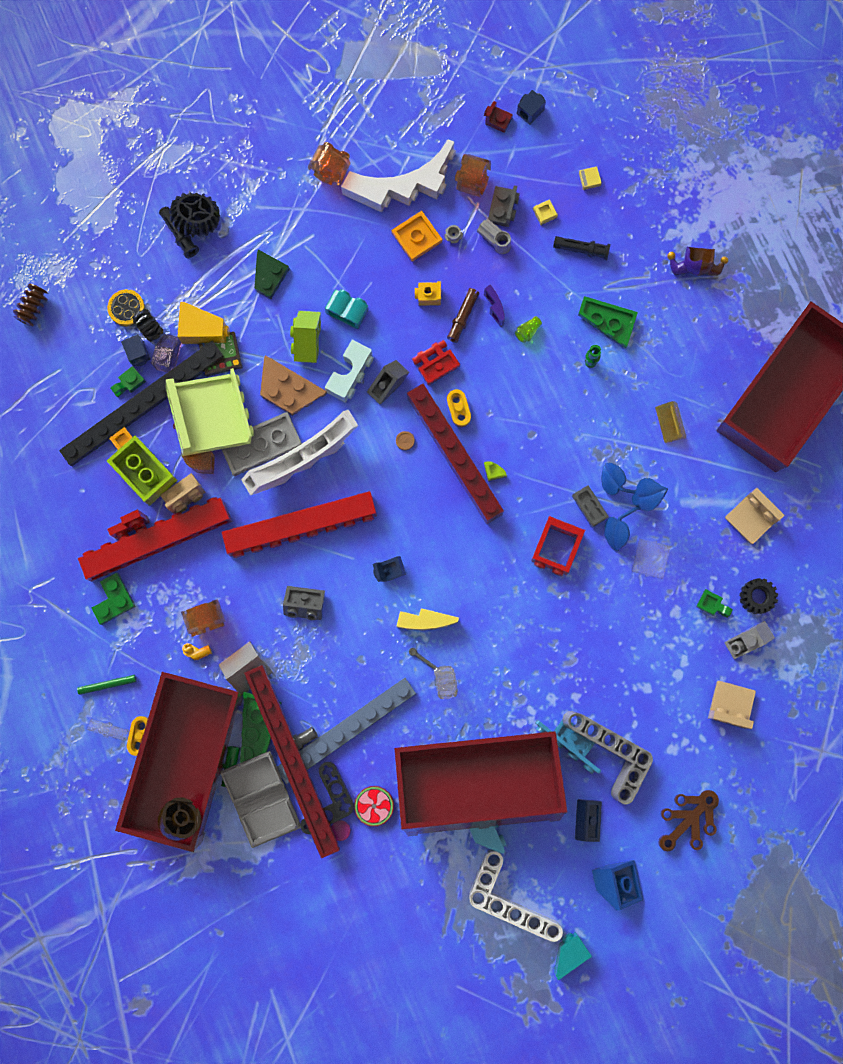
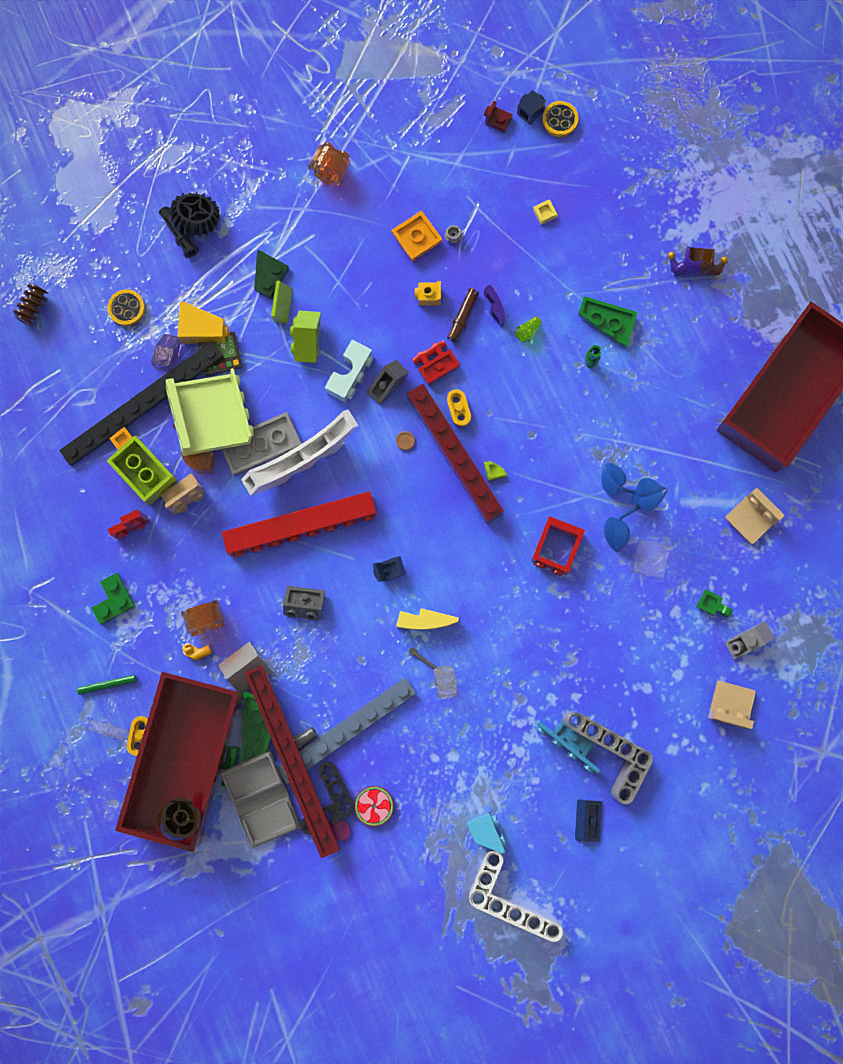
red brick [78,497,232,582] -> none
green plate [110,366,146,397] -> none
dark blue brick [121,334,151,367] -> none
black gear [133,308,163,342] -> none
medium nougat wing [260,355,327,415] -> none
teal brick [325,289,368,329] -> none
white arch [341,139,456,213] -> none
dark red piece [394,731,567,837] -> none
clear orange brick [455,154,491,197] -> none
light grey piece [477,219,511,254] -> none
dark grey bracket [488,185,520,227] -> none
black pin [553,236,611,260] -> none
teal slope [554,932,592,980] -> none
dark grey plate [572,485,609,528] -> none
light yellow tile [579,167,601,190] -> none
blue slope [592,860,643,910] -> none
clear yellow slope [655,401,686,443] -> none
reddish brown plant [658,790,719,851] -> none
black tyre [739,578,778,614] -> none
none -> lime slope [271,281,293,324]
none -> tile [542,101,578,137]

